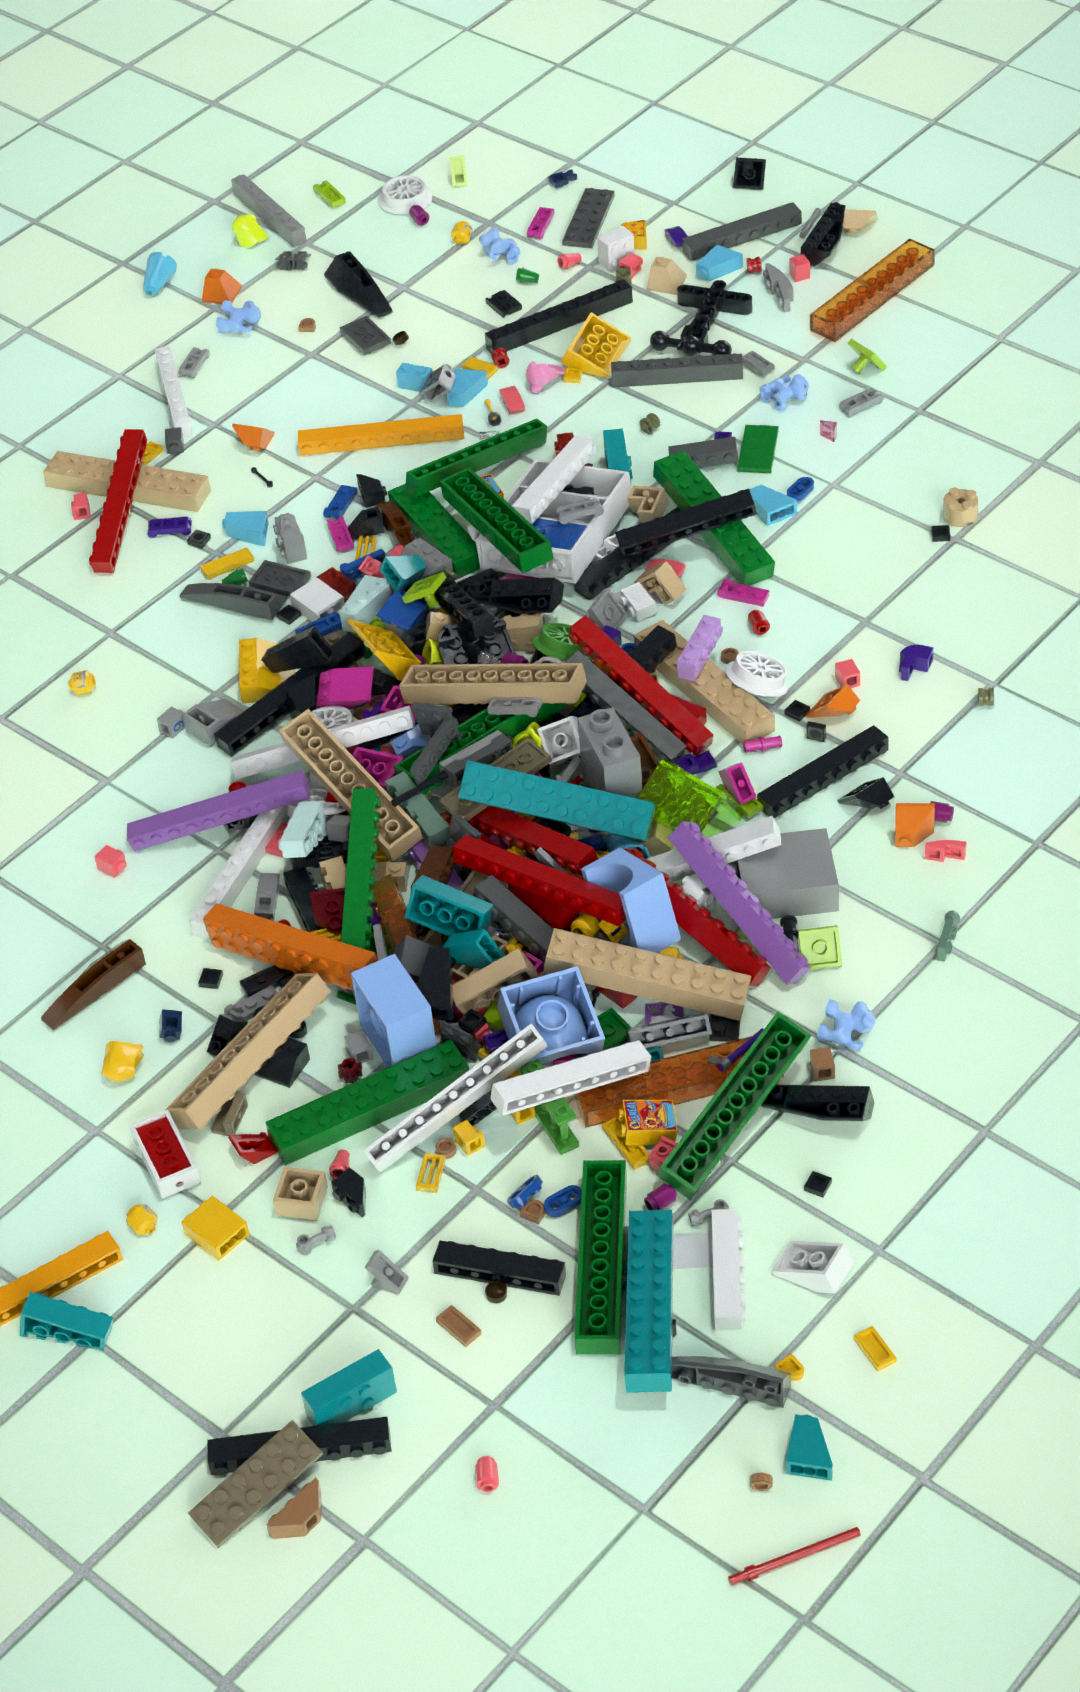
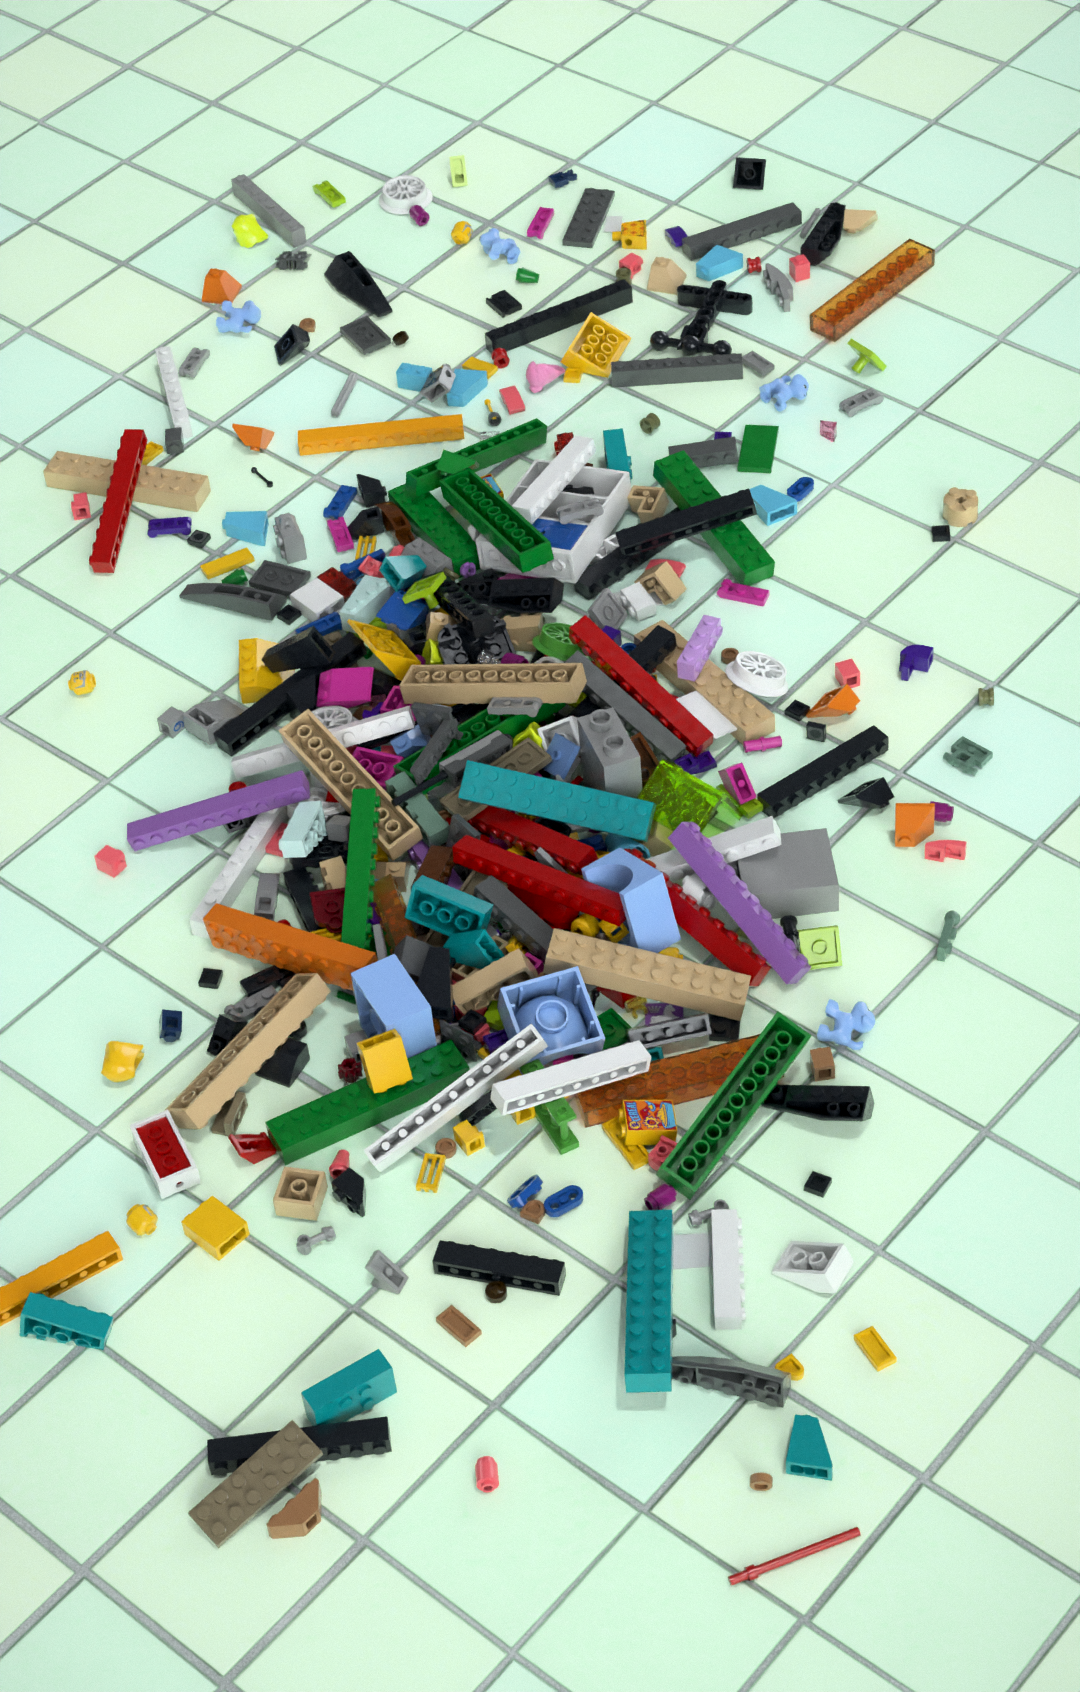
reddish brown wedge [40,939,146,1030] -> none
medium azure cone [143,252,177,296] -> none
coral cone [557,253,582,269] -> none
green brick [574,1160,627,1354] -> none
white brick [597,226,635,272] -> none
dark purple piece [707,1028,764,1072] -> none
red brick [748,610,770,635] -> none
none -> black slope [274,324,310,366]
none -> light grey axle [331,372,358,417]
none -> yellow brick [356,1028,413,1094]
none -> green slope [437,449,479,477]
none -> medium lavender plate [460,562,476,578]
none -> medium blue plate [542,733,581,780]
none -> white sticker [604,216,623,232]
none -> clear yellow tile [624,996,648,1020]
none -> white piece [676,691,737,739]
none -> sand green plate [943,736,993,775]

